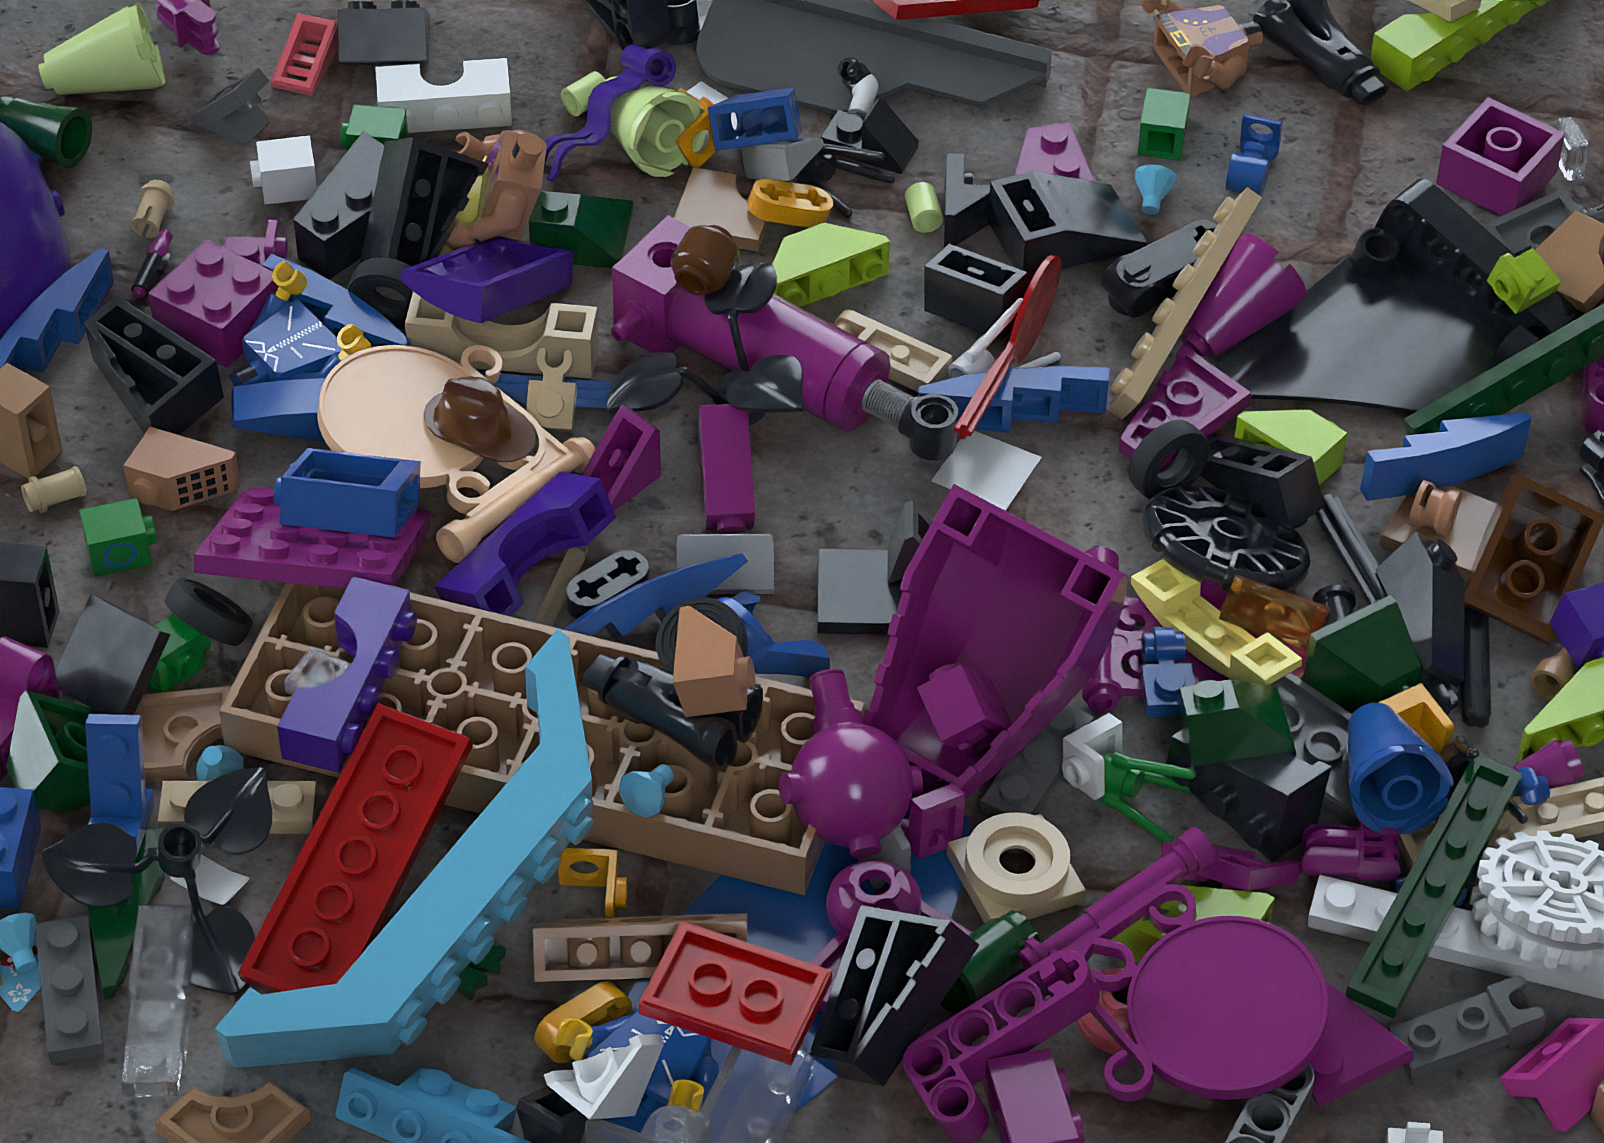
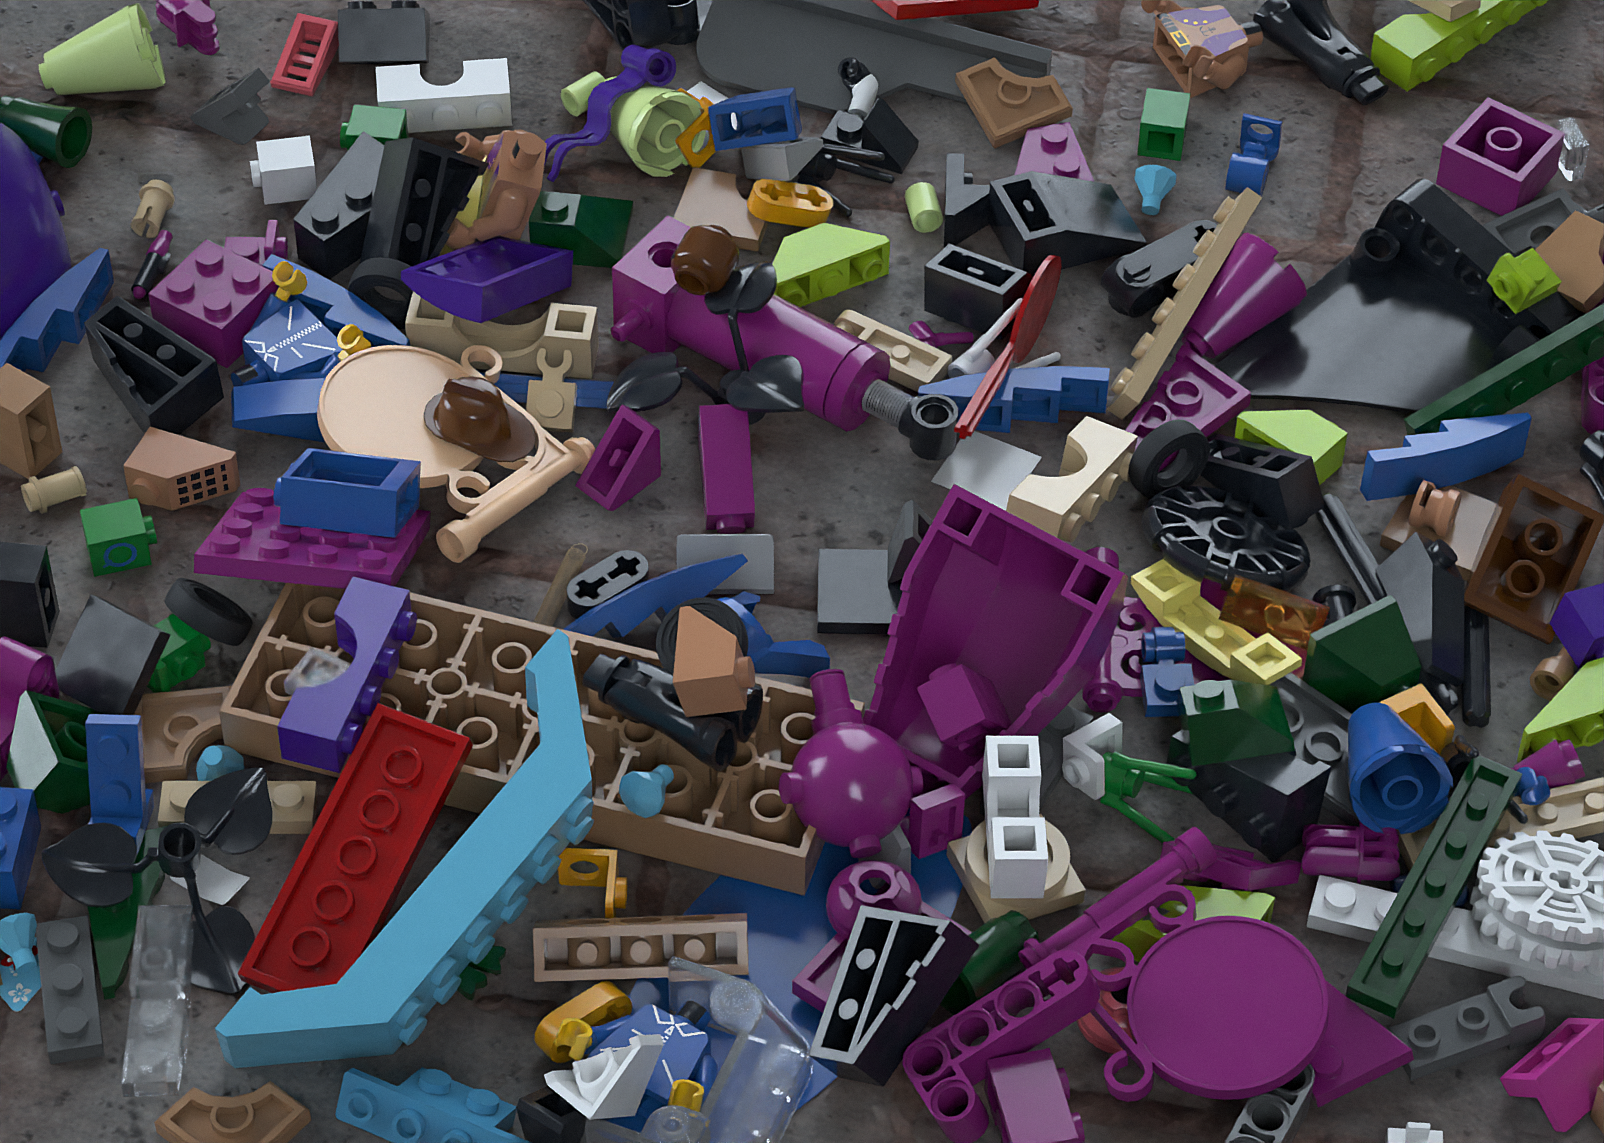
dark purple arch [434,472,617,616] -> none
tile [639,921,832,1065] -> none
none -> magenta hand [908,320,973,348]
none -> medium nougat tile [955,57,1073,149]
none -> white arch [982,736,1048,898]
none -> tan arch [1006,416,1138,543]

